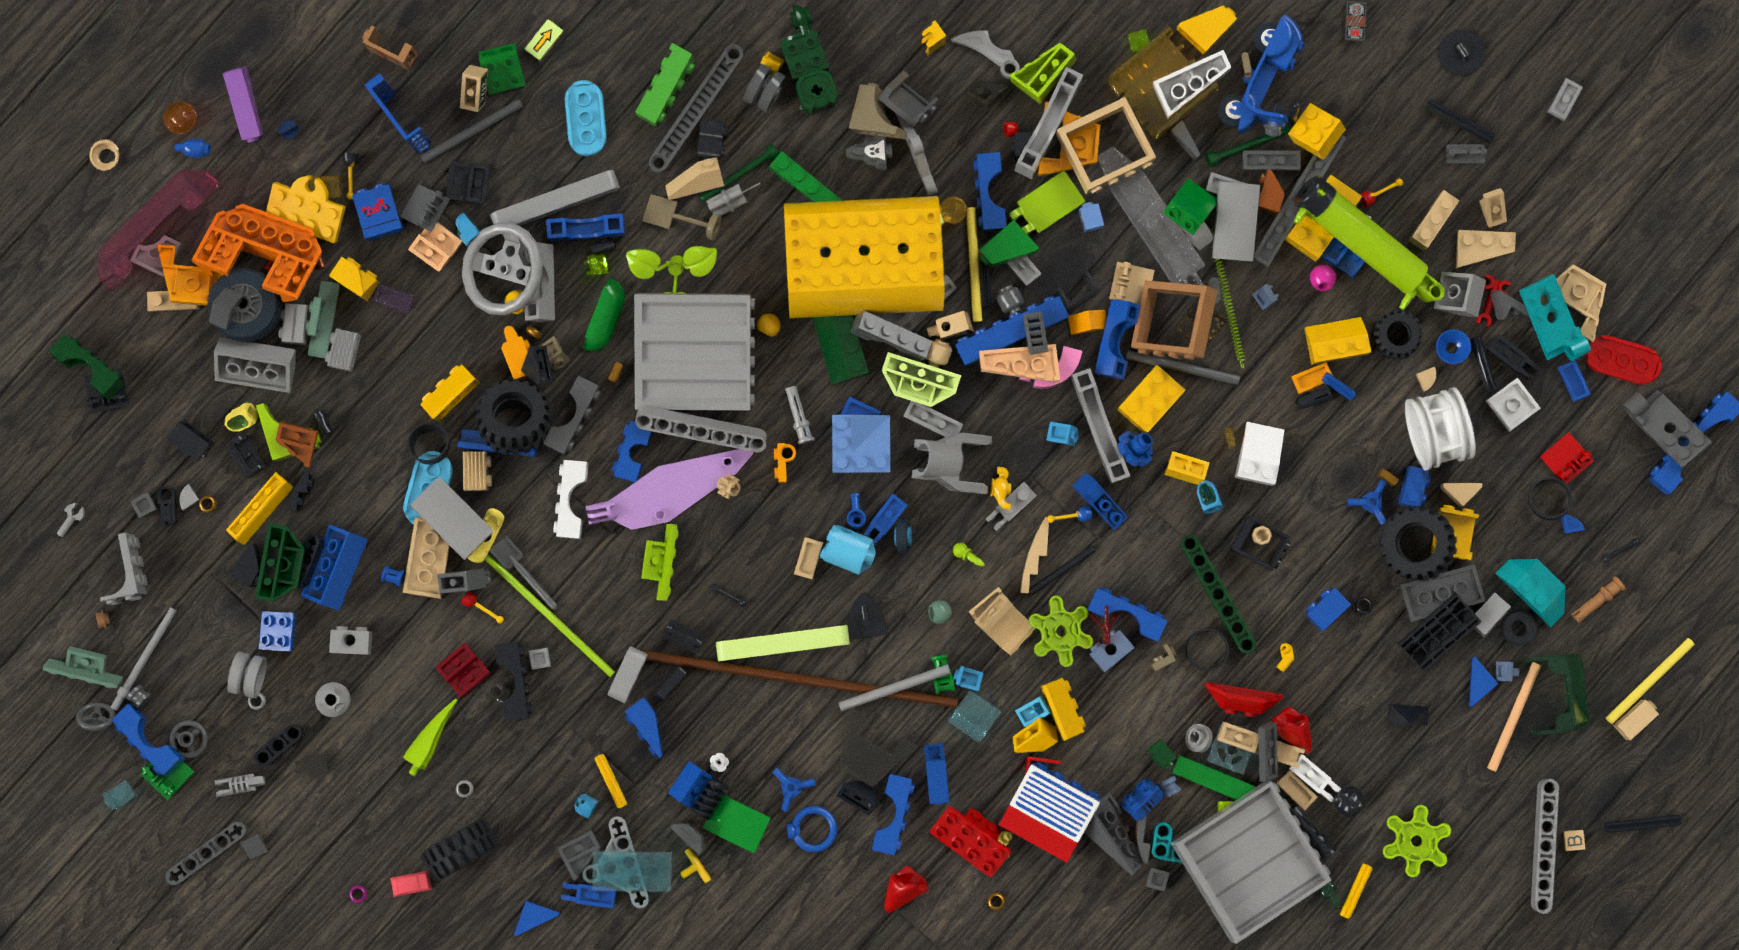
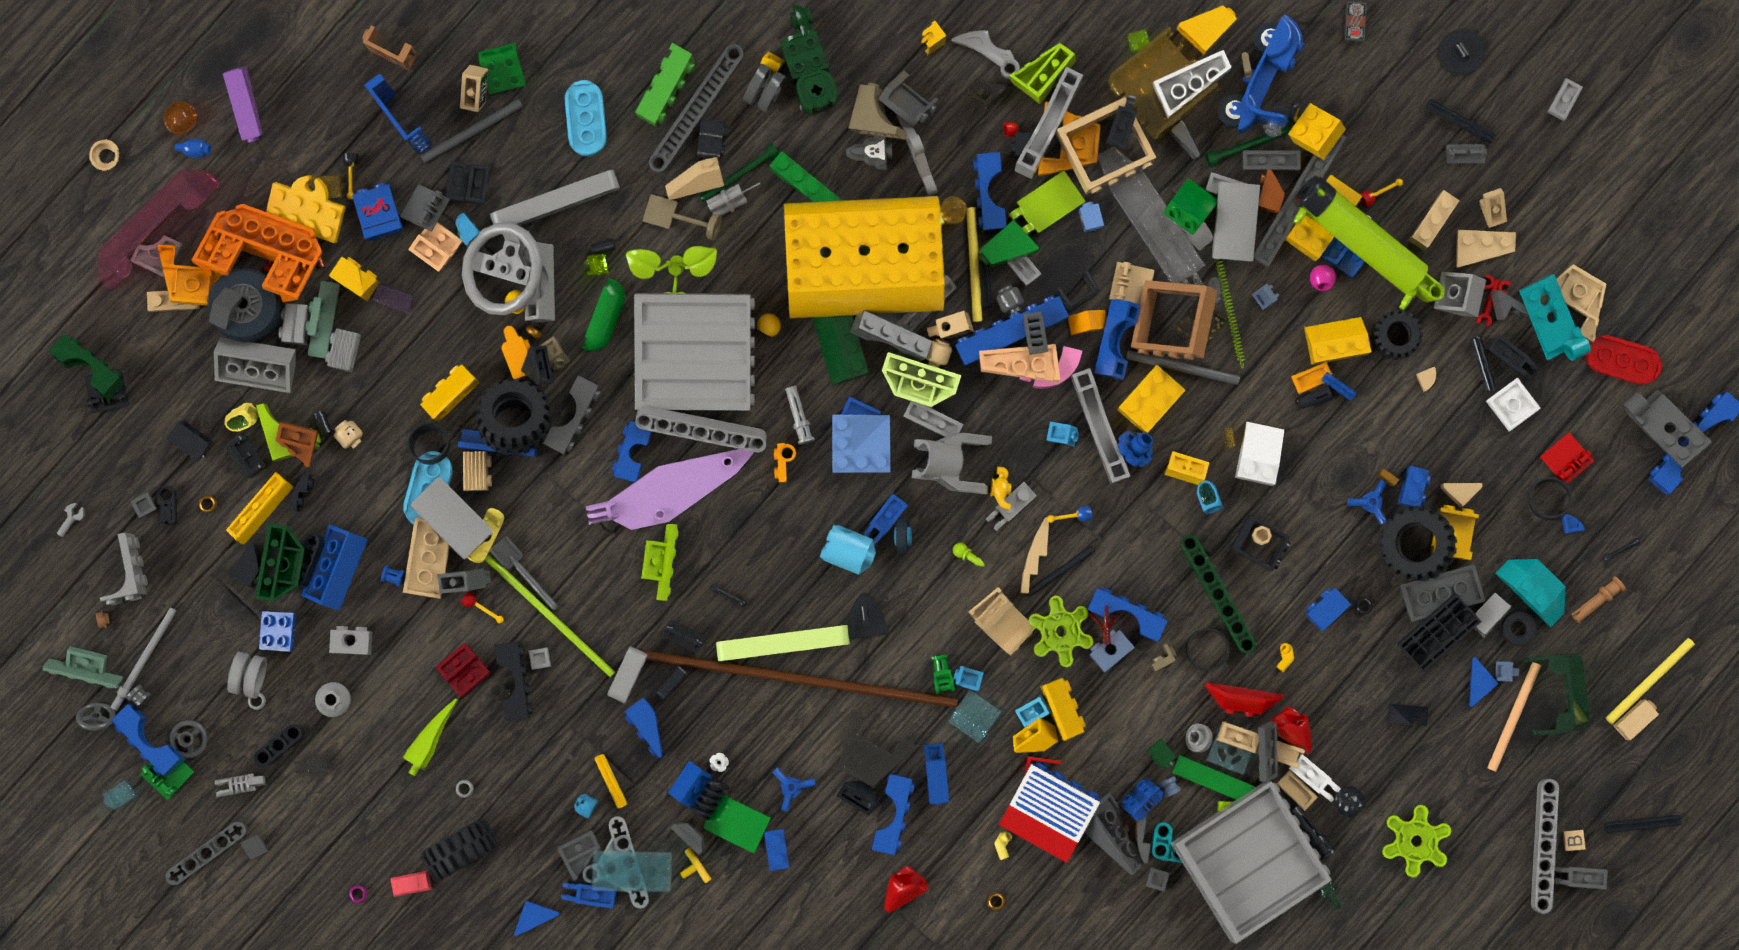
light grey tile [180,484,200,511] -> none
dark blue plate [278,120,299,139] -> none
yellowish green tile [525,19,563,61] -> none
blue arch [546,214,626,242] -> none
white arch [553,460,589,539] -> none
pearl gold tile [608,362,624,384] -> none
tan gear [717,474,740,499] -> none
blue piece [787,806,837,852] -> none
tan tile [794,537,823,579] -> none
light grey piece [839,664,951,711] -> none
blue bar [847,493,866,529] -> none
sand green piece [928,600,952,624] -> none
red bracket [930,806,1011,877] -> none
blue slope [1072,473,1128,530] -> none
yellow axle [1340,864,1372,919] -> none
white wheel [1405,387,1475,471] -> none
blue piece [1435,329,1471,364] -> none
blue tile [1557,360,1591,402] -> none
none -> tan head [334,420,363,449]
none -> blue brick [764,828,790,871]
none -> black plate [1107,95,1137,149]
none -> dark grey hinge [1554,866,1608,889]

